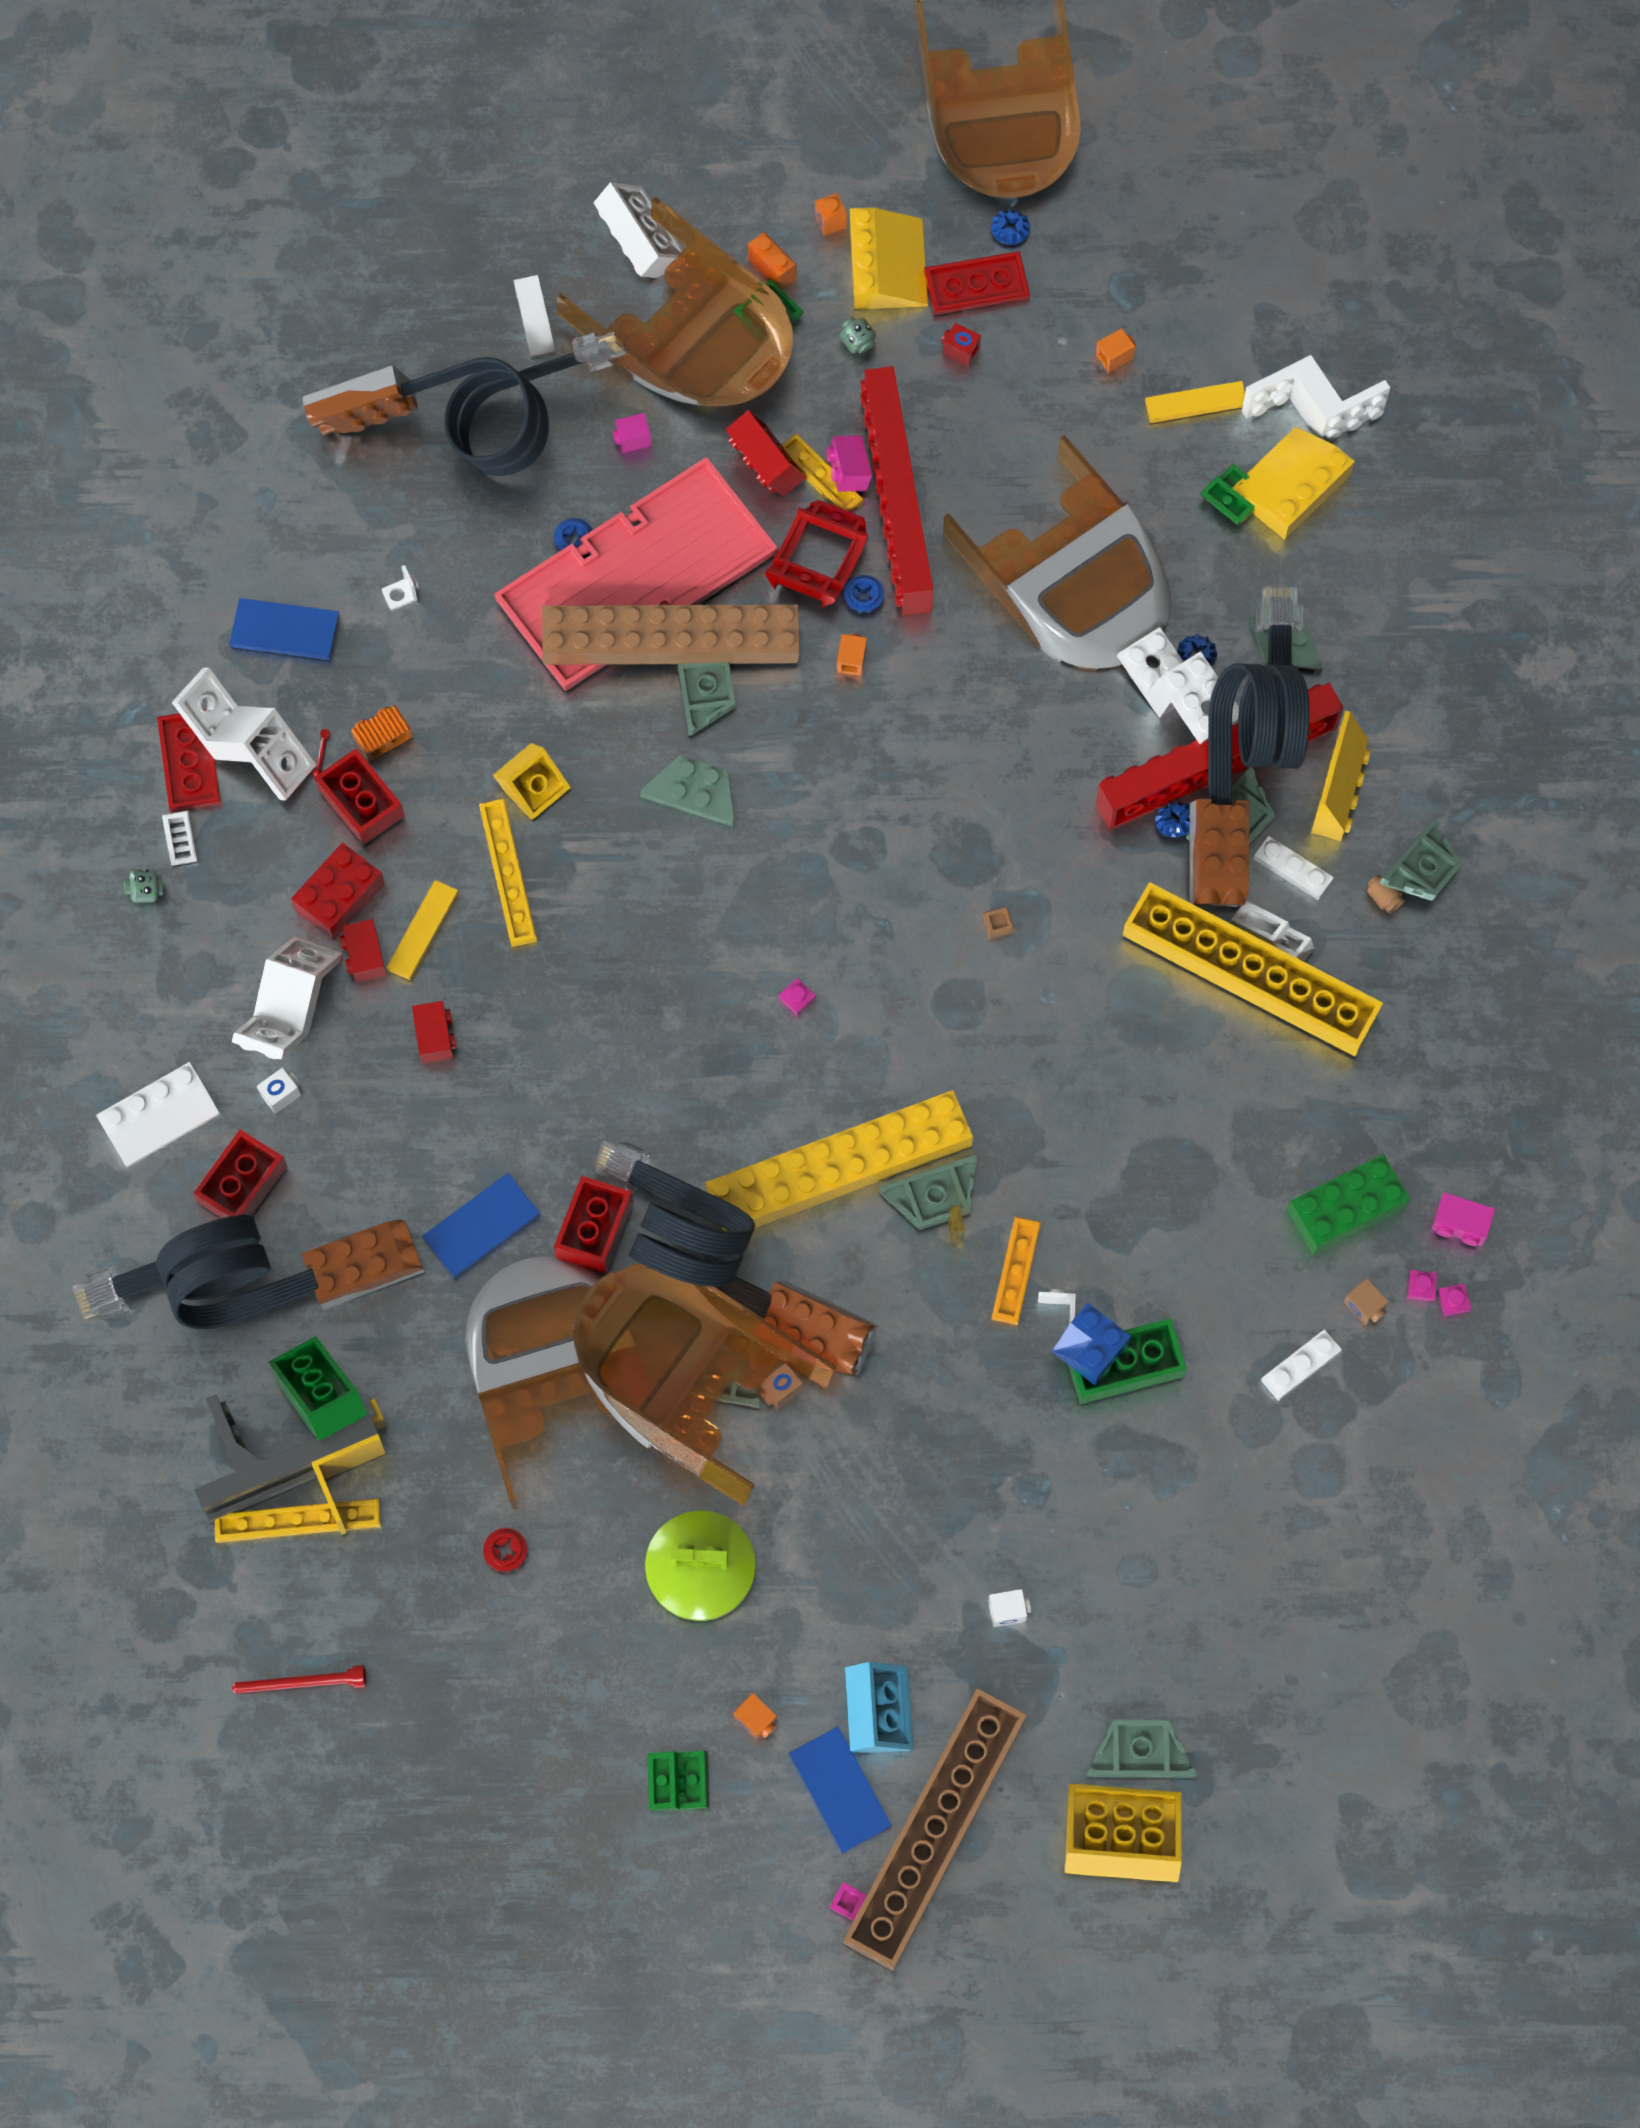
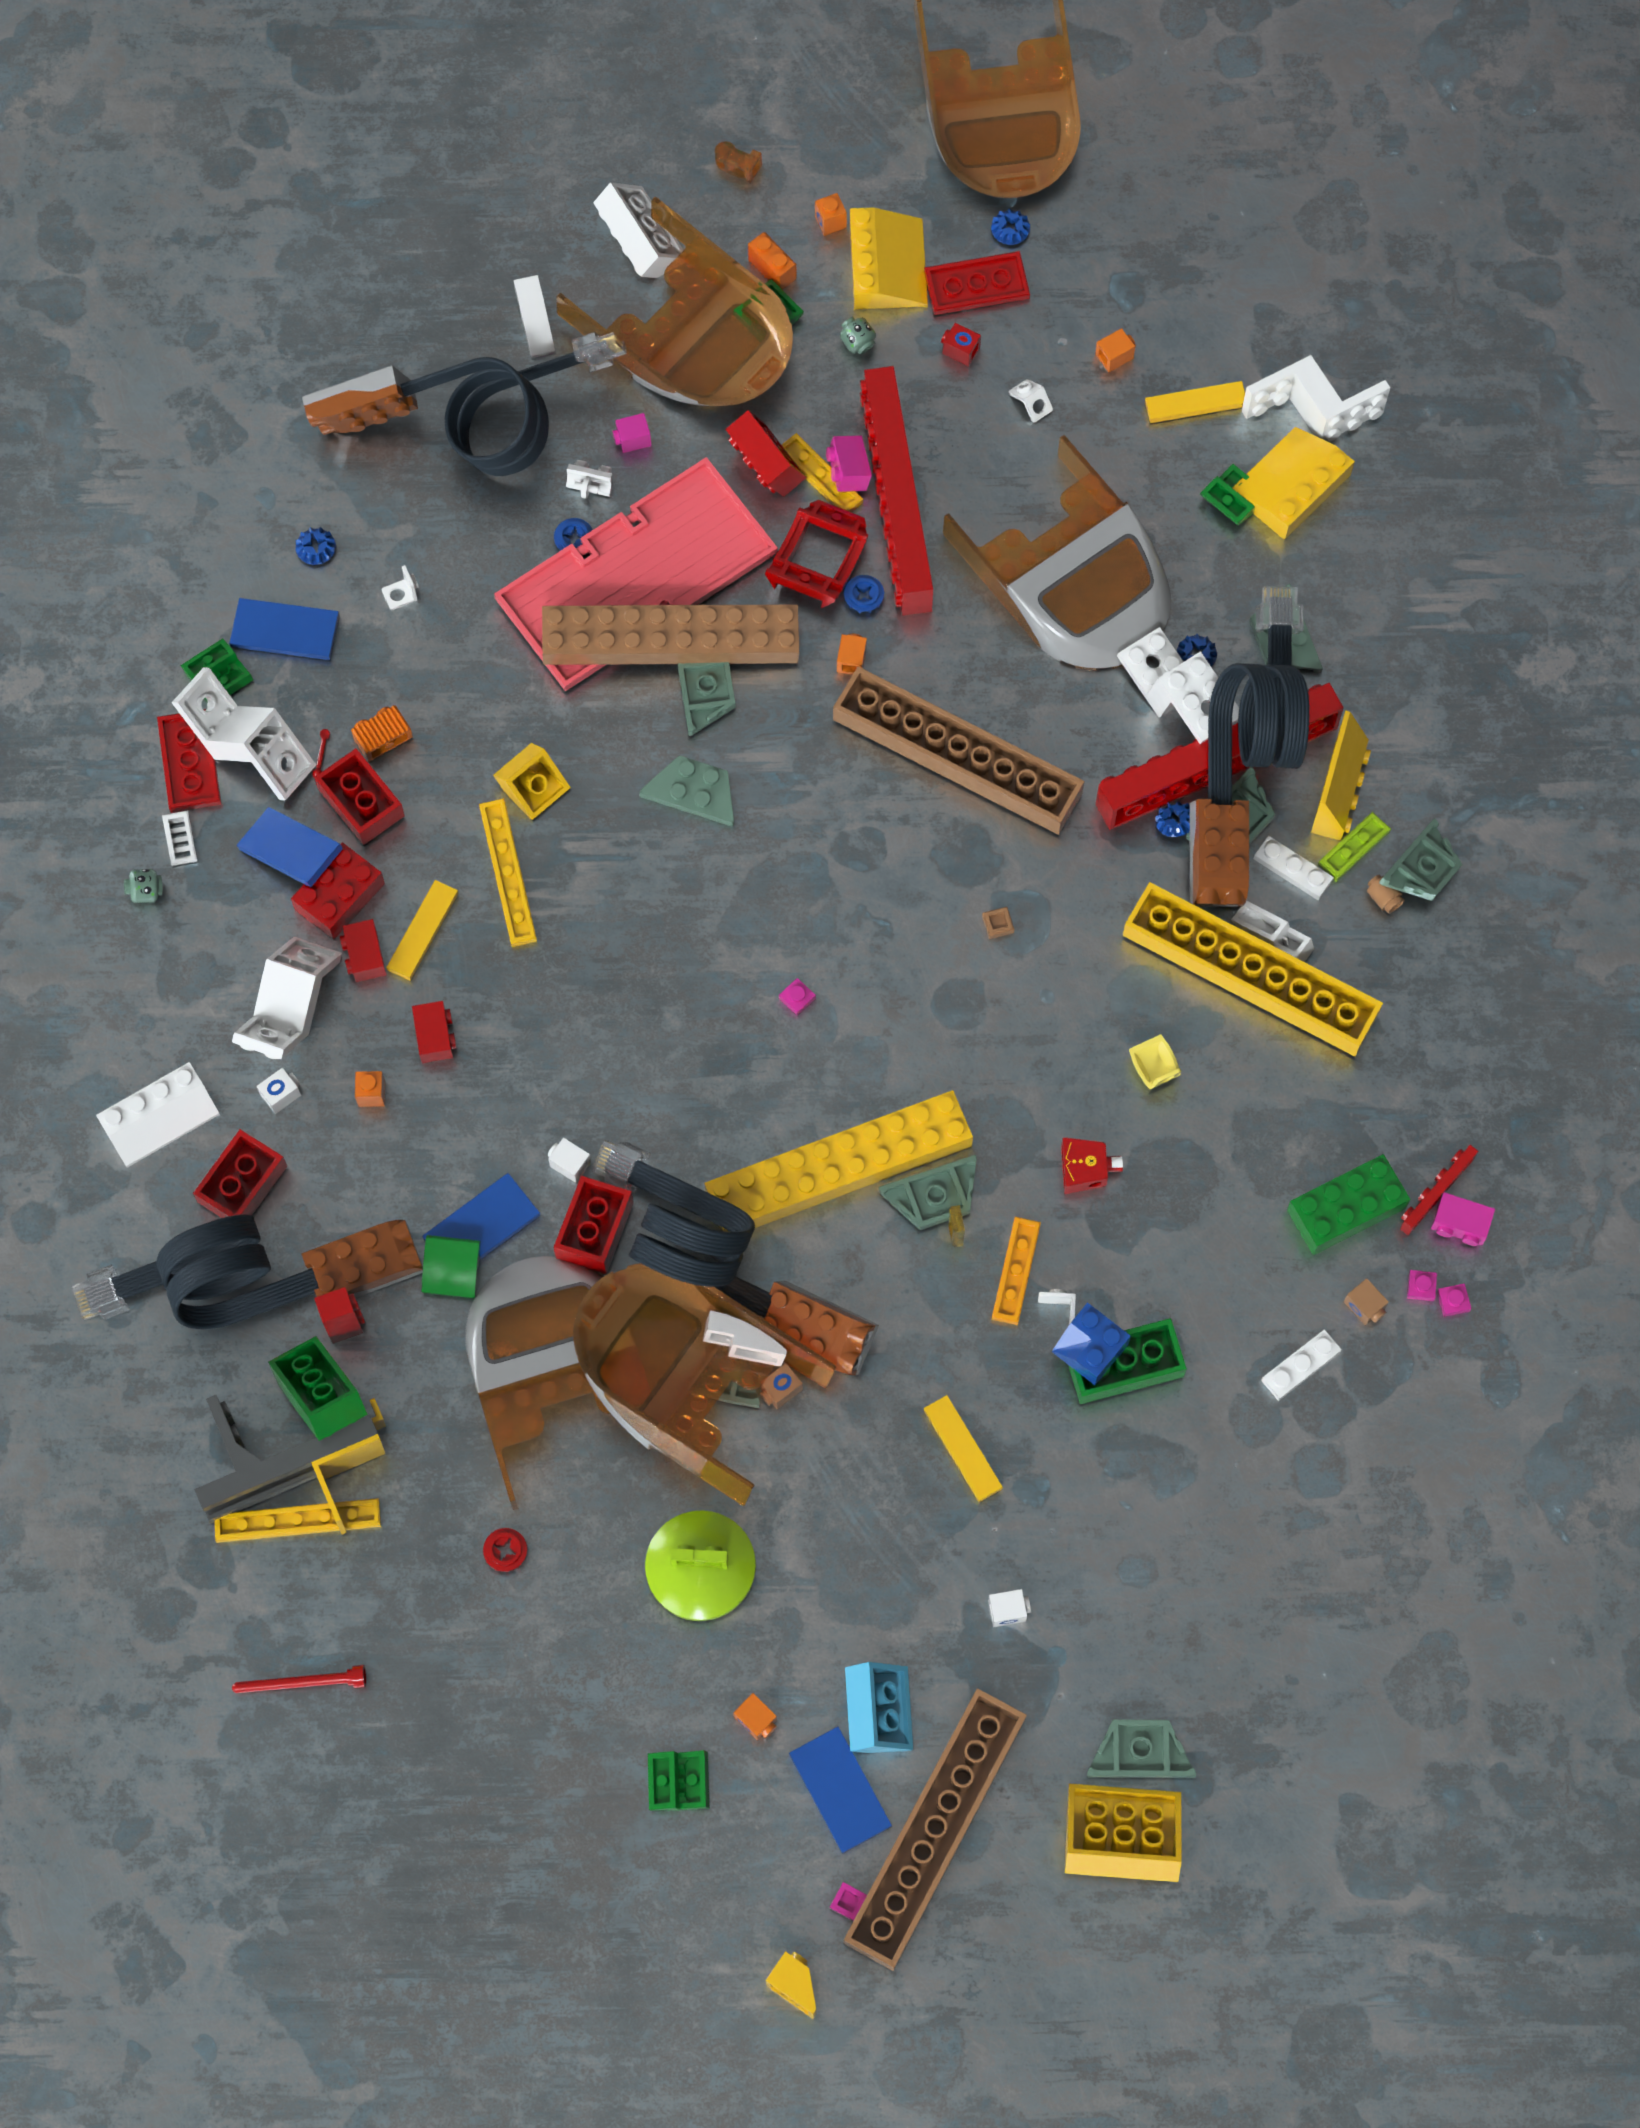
none -> green slope [180,638,253,703]
none -> blue tile [236,807,343,887]
none -> blue gear [296,526,336,565]
none -> red brick [314,1287,365,1344]
none -> orange brick [355,1071,386,1107]
none -> green slope [421,1235,480,1298]
none -> white brick [548,1138,591,1183]
none -> white hips [566,460,612,499]
none -> white slope [703,1310,787,1367]
none -> clear orange leg [715,141,762,184]
none -> yellow slope [766,1951,817,2019]
none -> medium nougat brick [833,666,1085,835]
none -> yellow tile [923,1395,1003,1503]
none -> white bracket [1008,379,1053,422]
none -> red torso [1061,1138,1123,1194]
none -> light yellow piece [1129,1034,1182,1089]
none -> lime tile [1318,812,1391,882]
none -> red plate [1400,1145,1479,1236]

